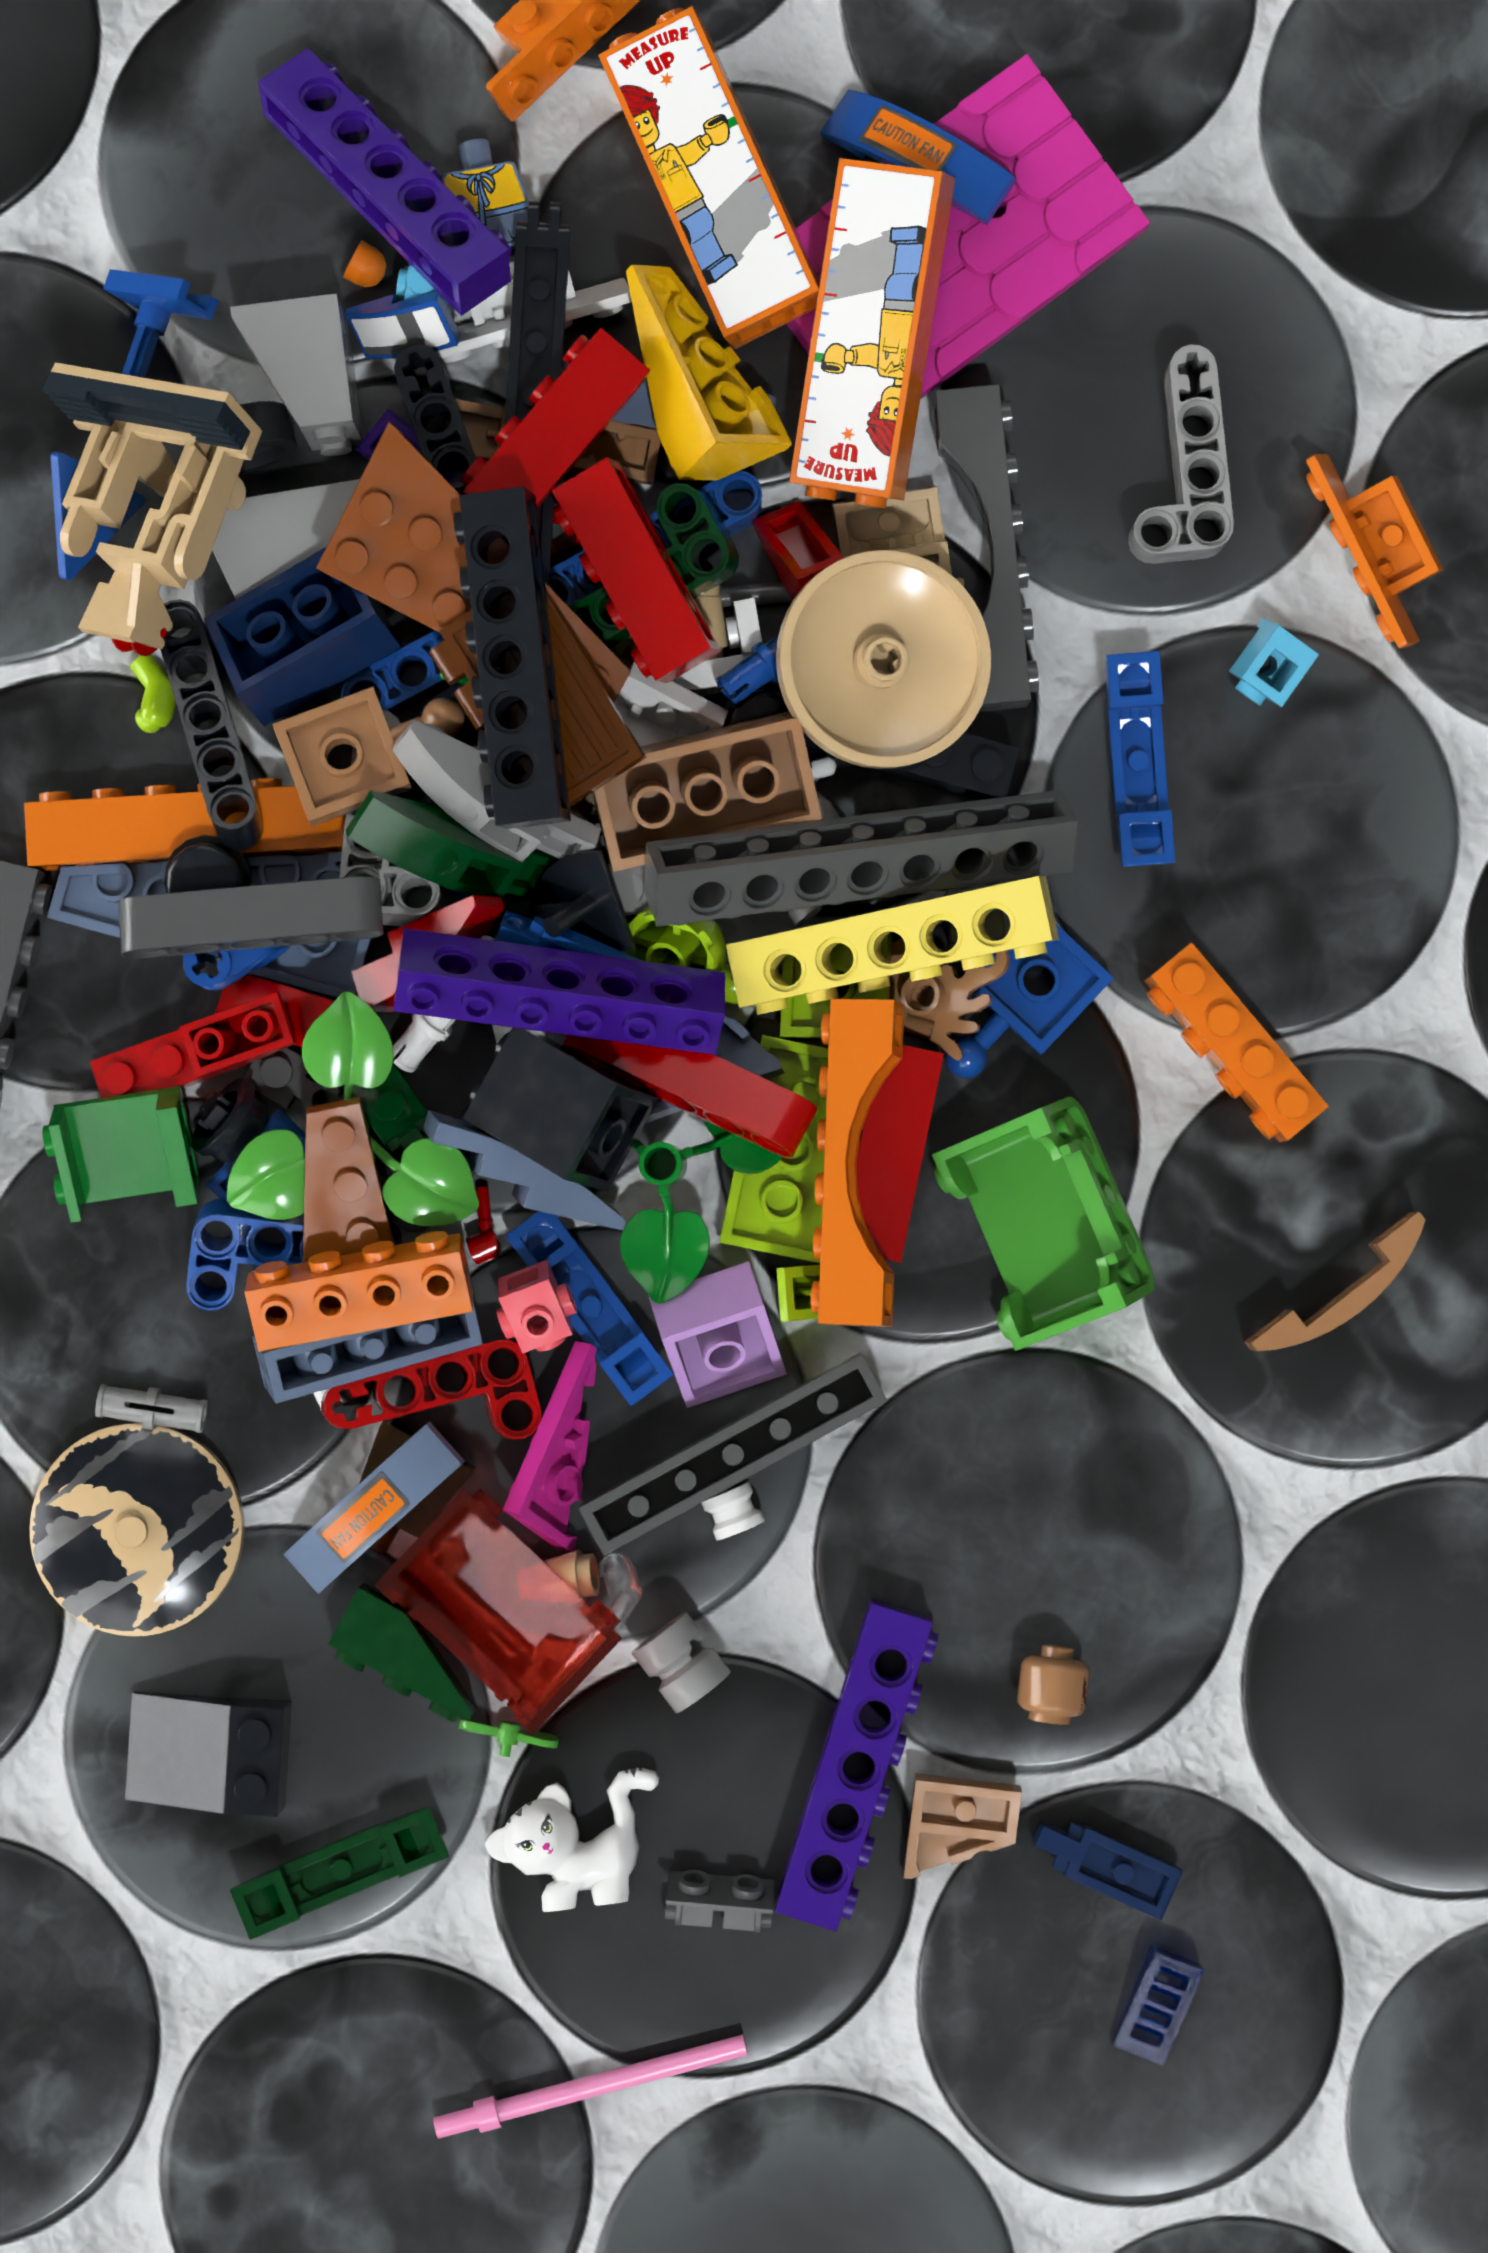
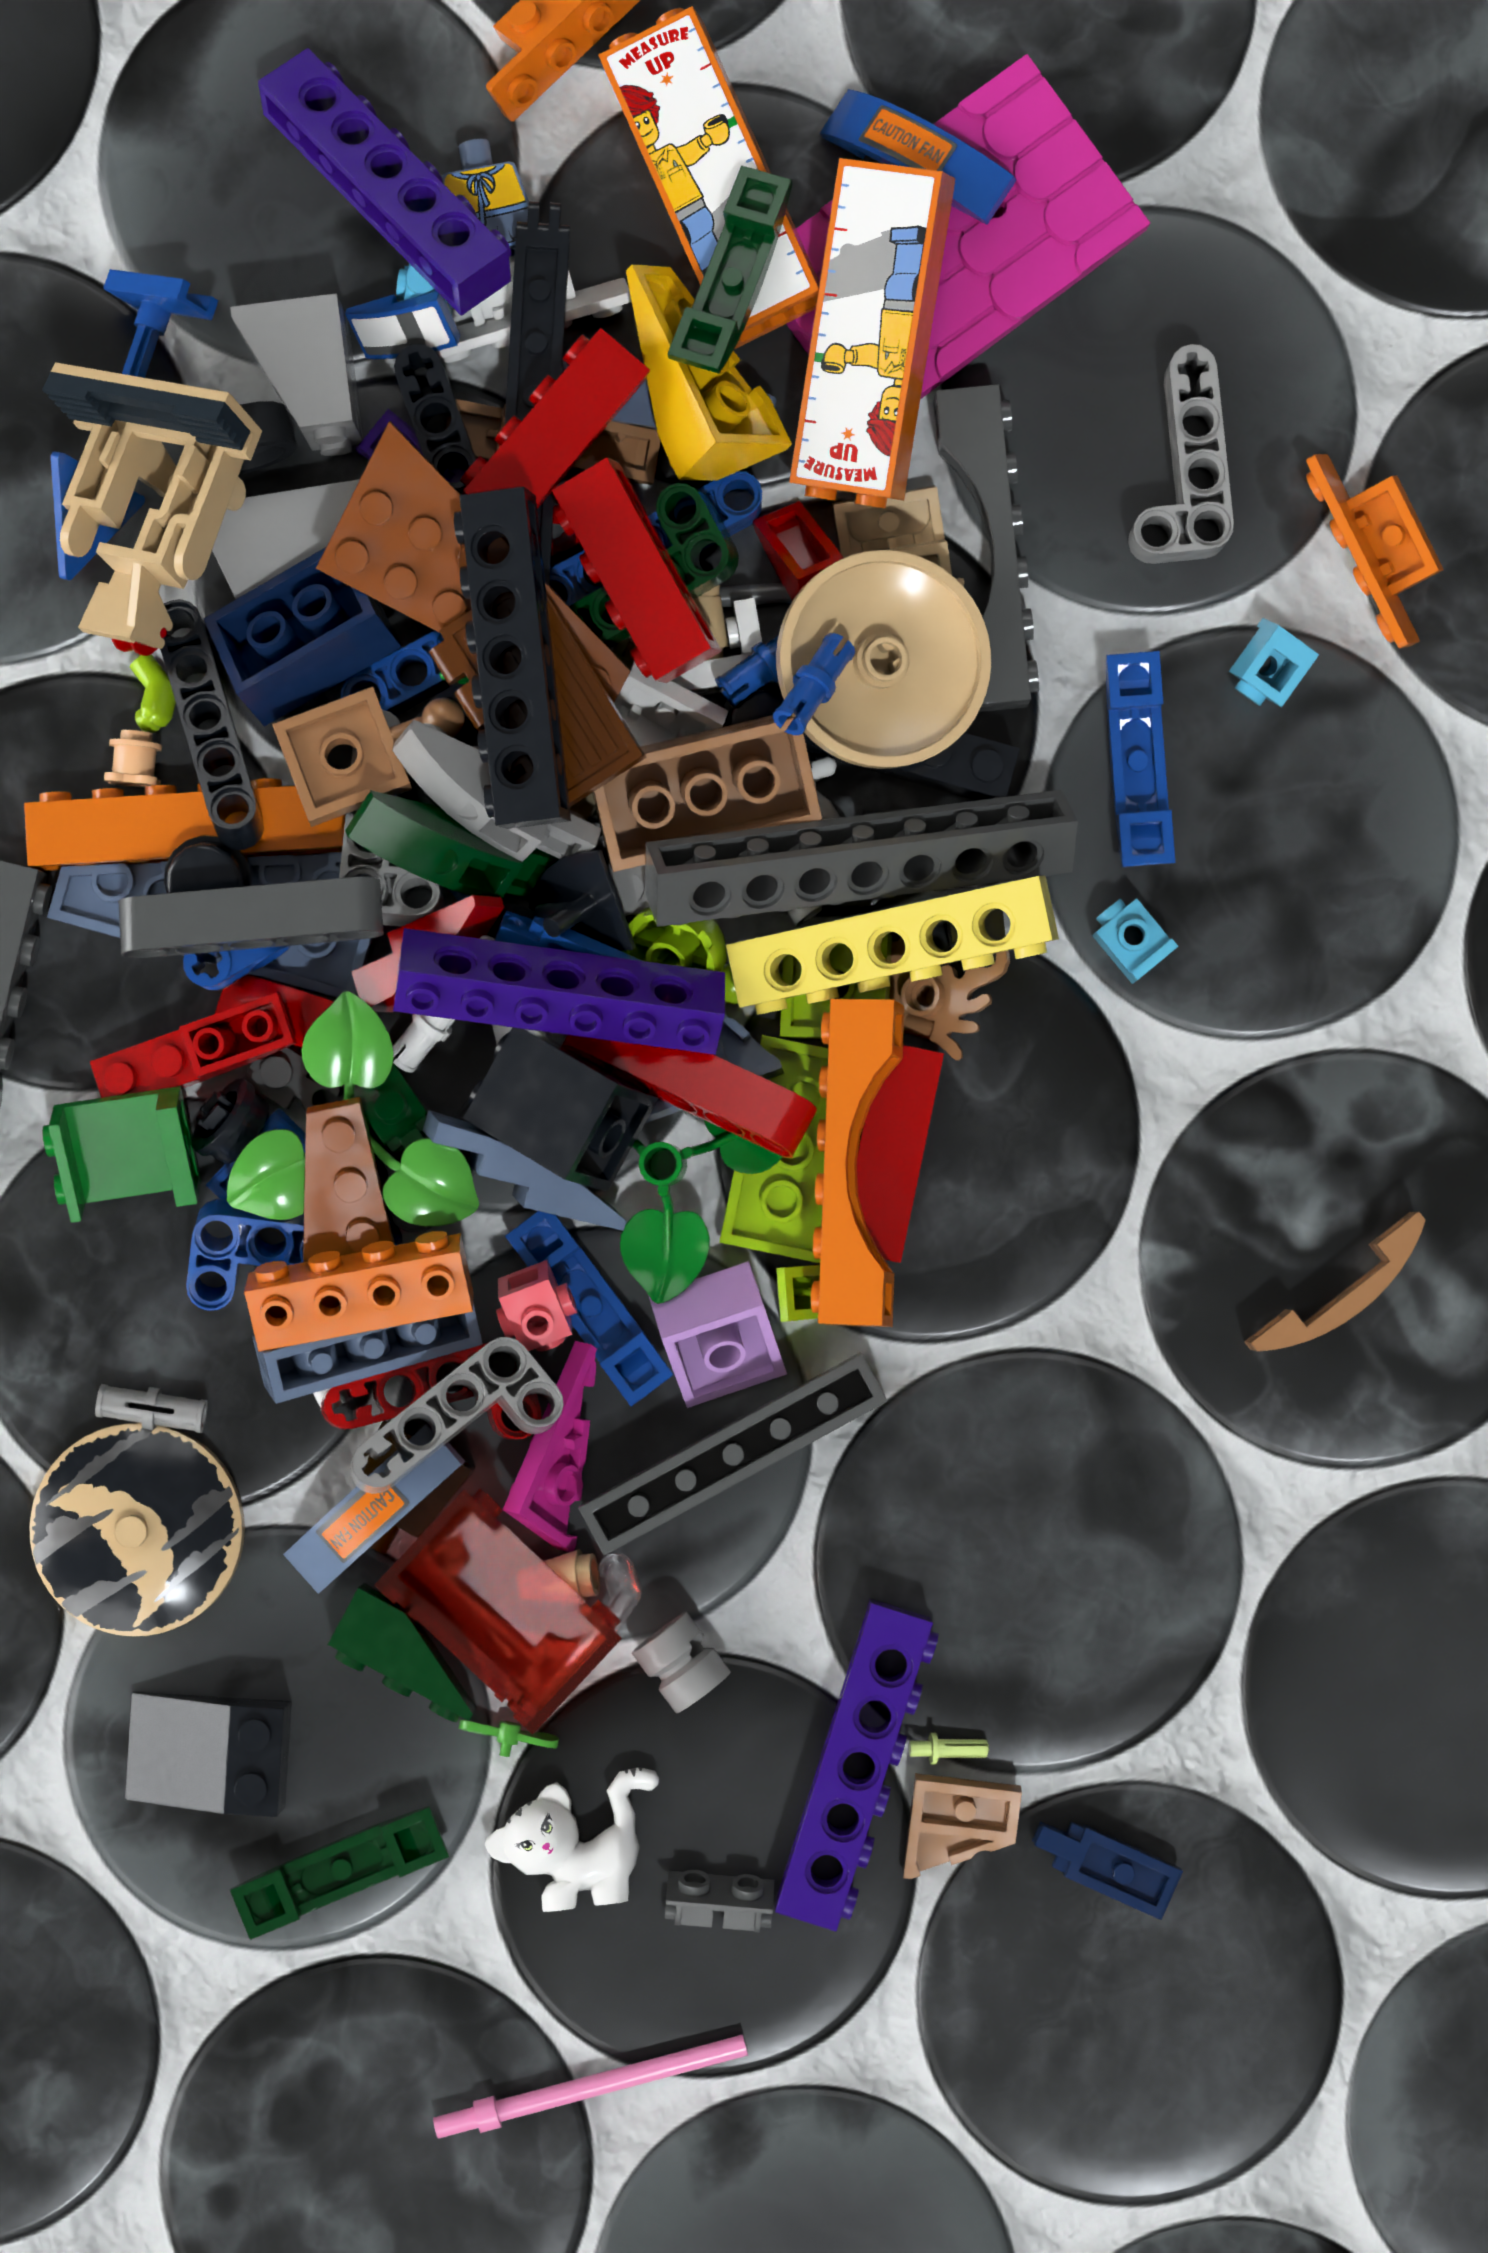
orange hinge [343,240,386,287] -> none
red hand [466,1187,501,1264] -> none
white wheel [701,1481,765,1541] -> none
bright green windscreen [932,1097,1155,1351] -> none
blue plate [945,924,1114,1079] -> none
medium nougat head [1017,1644,1090,1725] -> none
clear blue slope [1112,1944,1204,2065] -> none
orange brick [1144,942,1329,1142] -> none
none -> light nougat brick [104,730,162,788]
none -> light grey beam [350,1337,564,1494]
none -> dark green slope [667,165,792,374]
none -> blue pin [773,633,855,735]
none -> yellowish green piece [908,1732,989,1765]
none -> medium azure brick [1092,898,1179,984]

